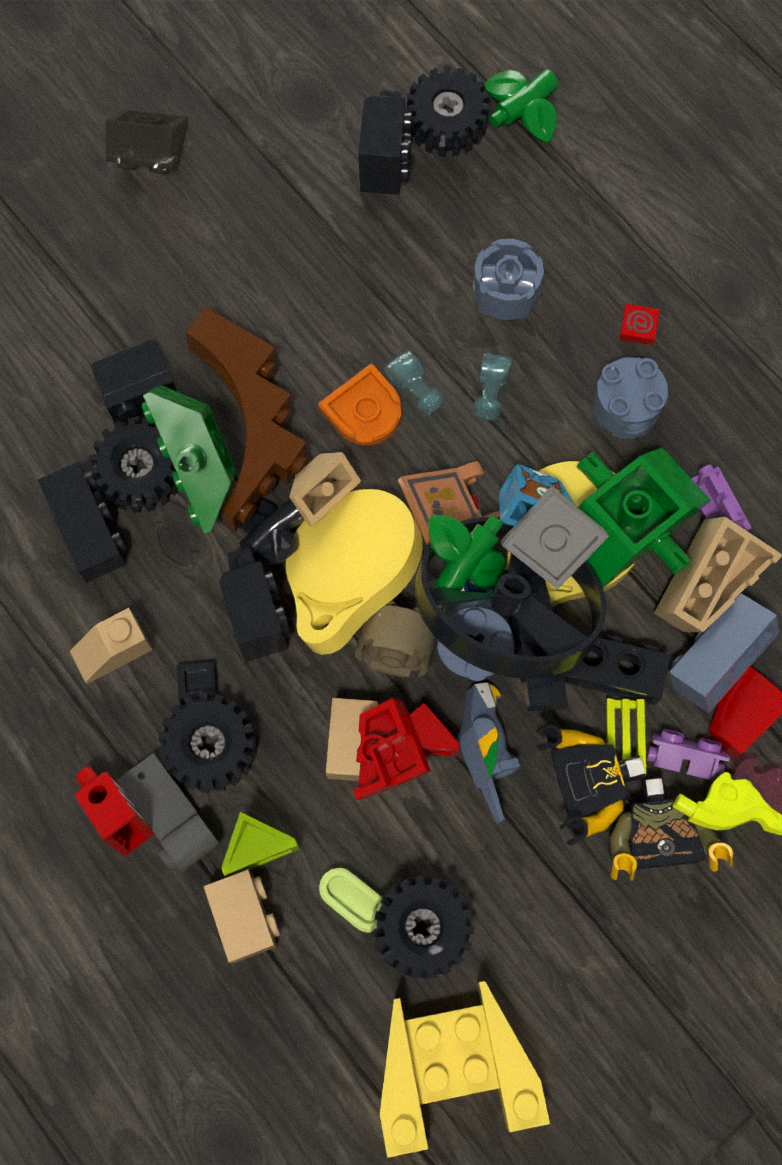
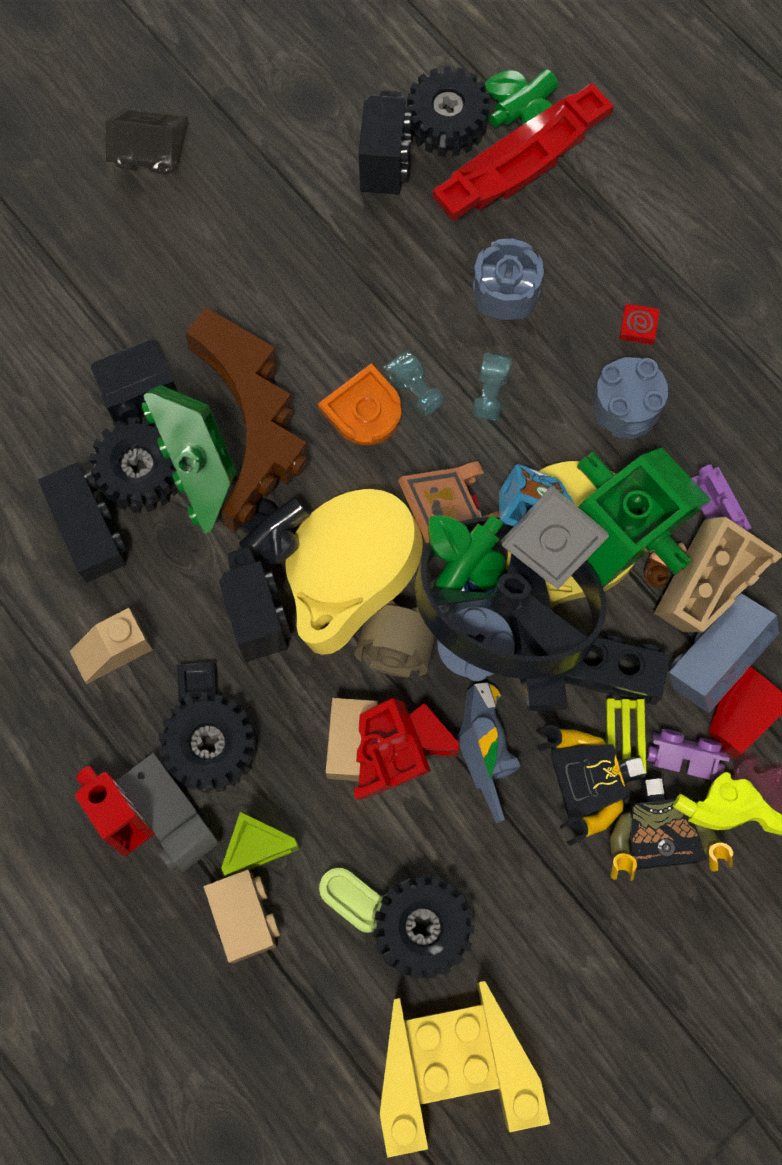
tan slope [289,452,361,526] -> none
none -> red piece [432,83,614,221]
none -> reddish brown arm [644,543,687,587]

